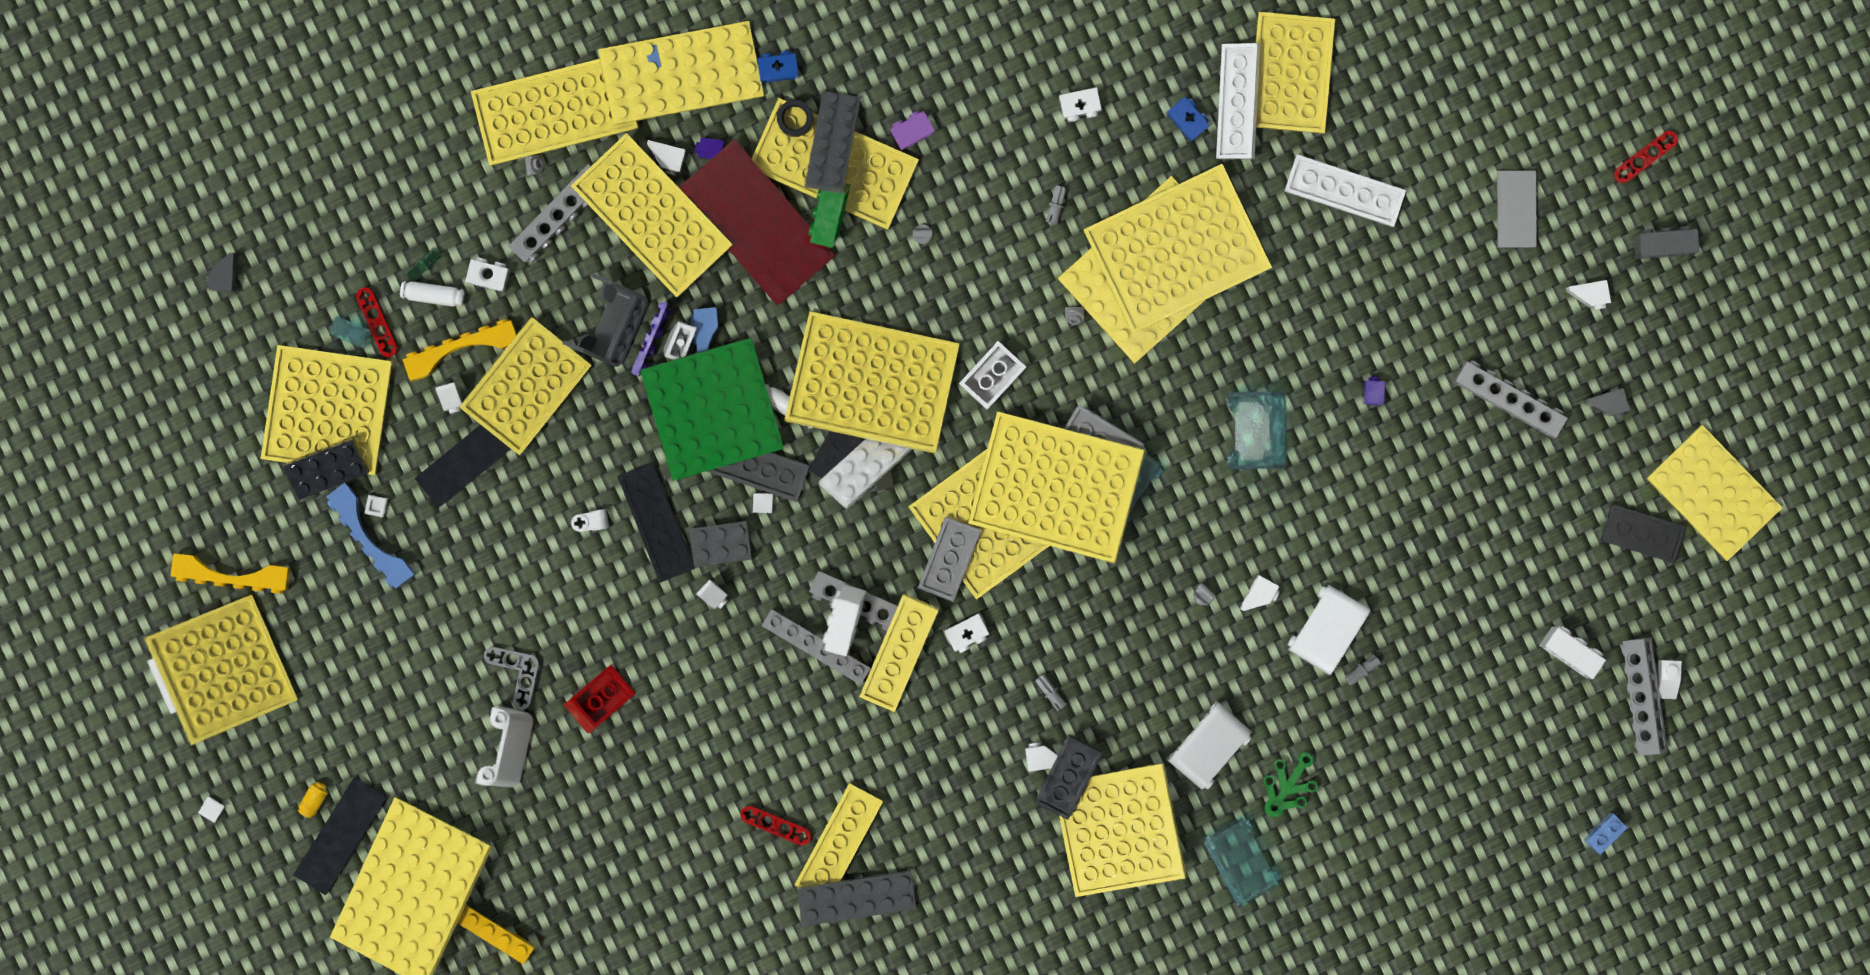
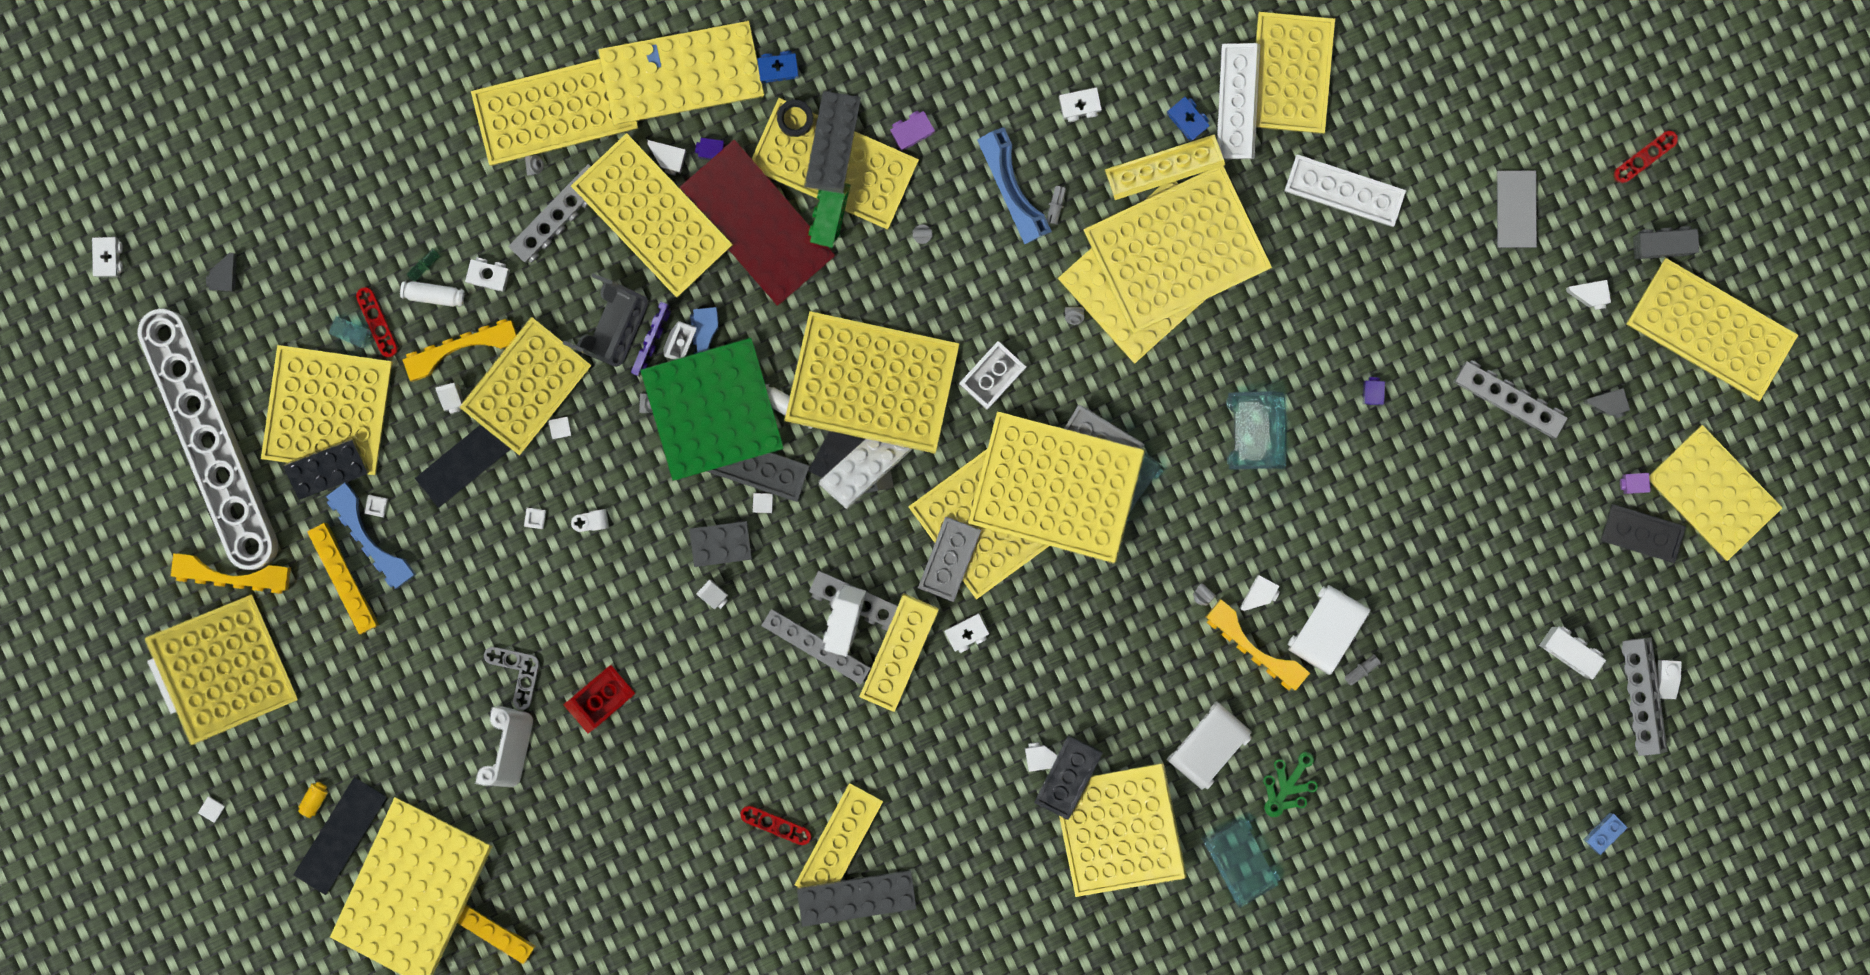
black tile [617,462,696,583] -> none
light grey axle [1036,675,1067,711] -> none
none -> white brick [92,237,123,278]
none -> white beam [138,309,278,570]
none -> yellow arch [307,523,380,635]
none -> white tile [524,508,546,529]
none -> white tile [549,417,572,439]
none -> light grey plate [639,394,653,413]
none -> medium blue arch [977,127,1052,244]
none -> light yellow plate [1105,135,1225,200]
none -> yellow arch [1205,599,1310,691]
none -> medium lavender brick [1620,473,1650,494]
none -> light yellow plate [1626,258,1798,402]

